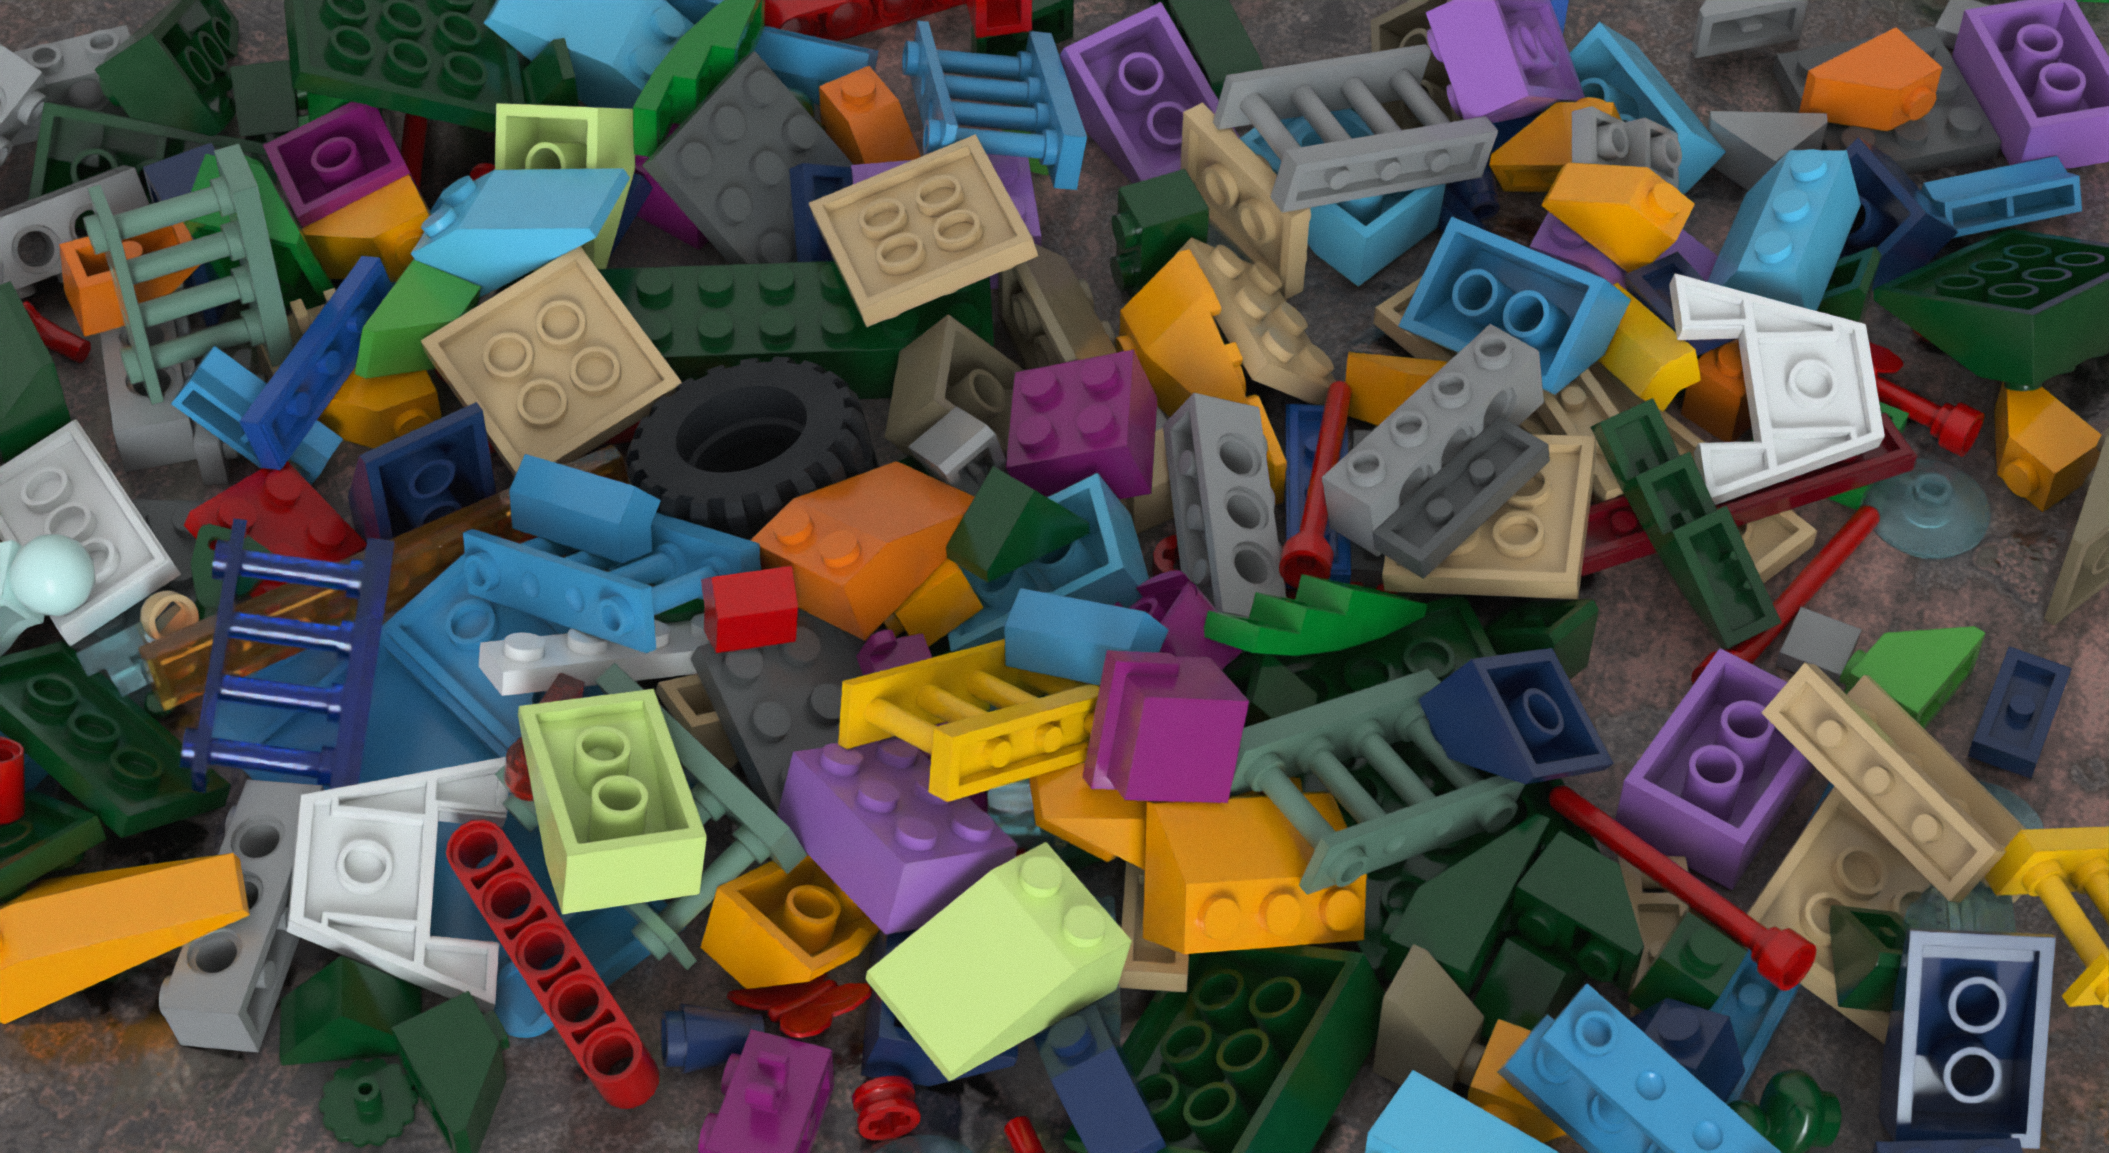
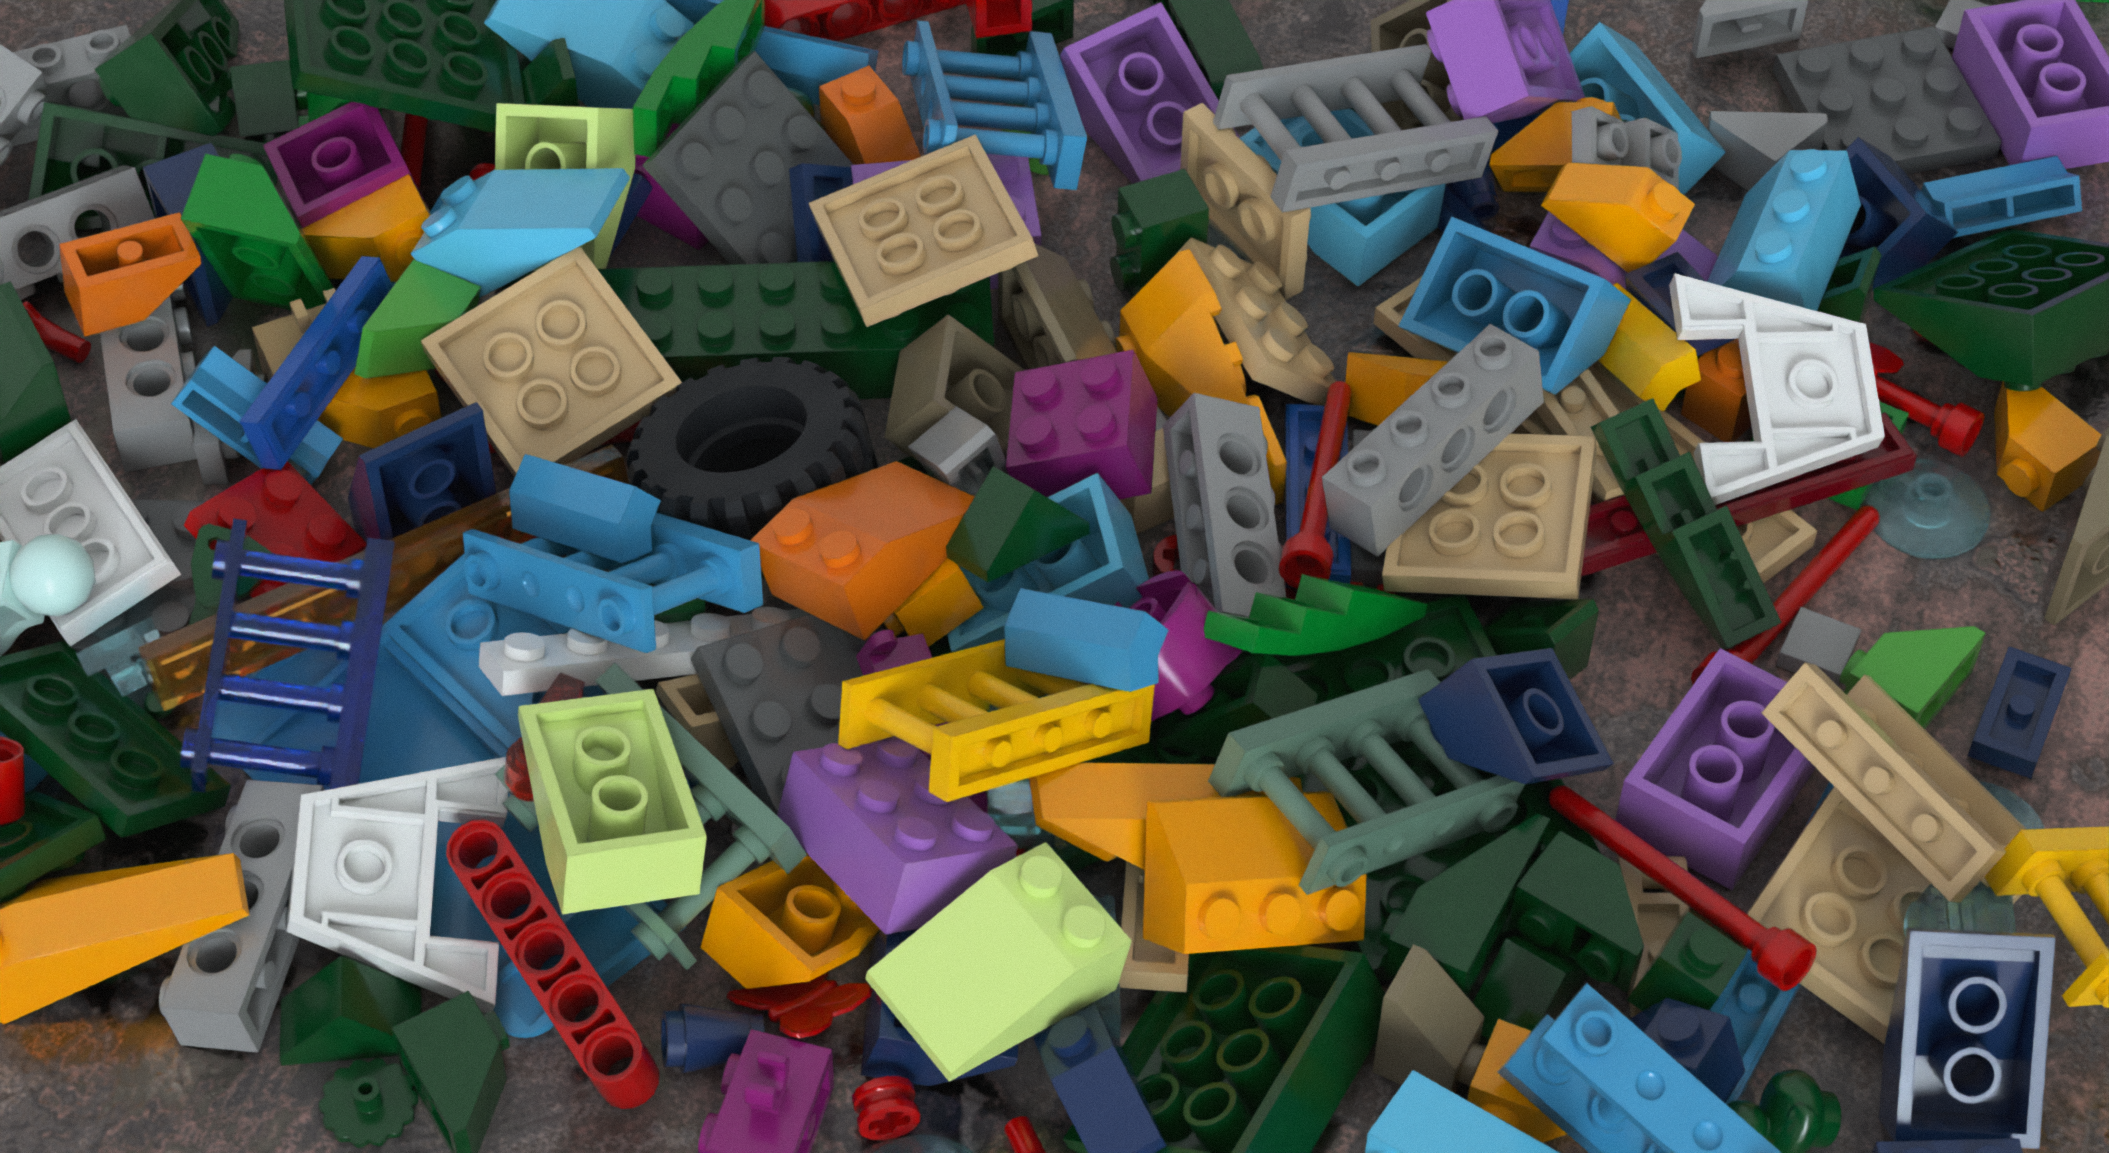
sand green fence [83,143,293,405] -> none
tan hinge [140,591,199,646] -> none
red piece [701,566,798,653] -> none
magenta plate [1082,650,1249,803] -> none
dark grey plate [1372,416,1550,579] -> none
orange slope [1799,27,1943,131] -> none
dark green slope [1829,905,1913,1013] -> none

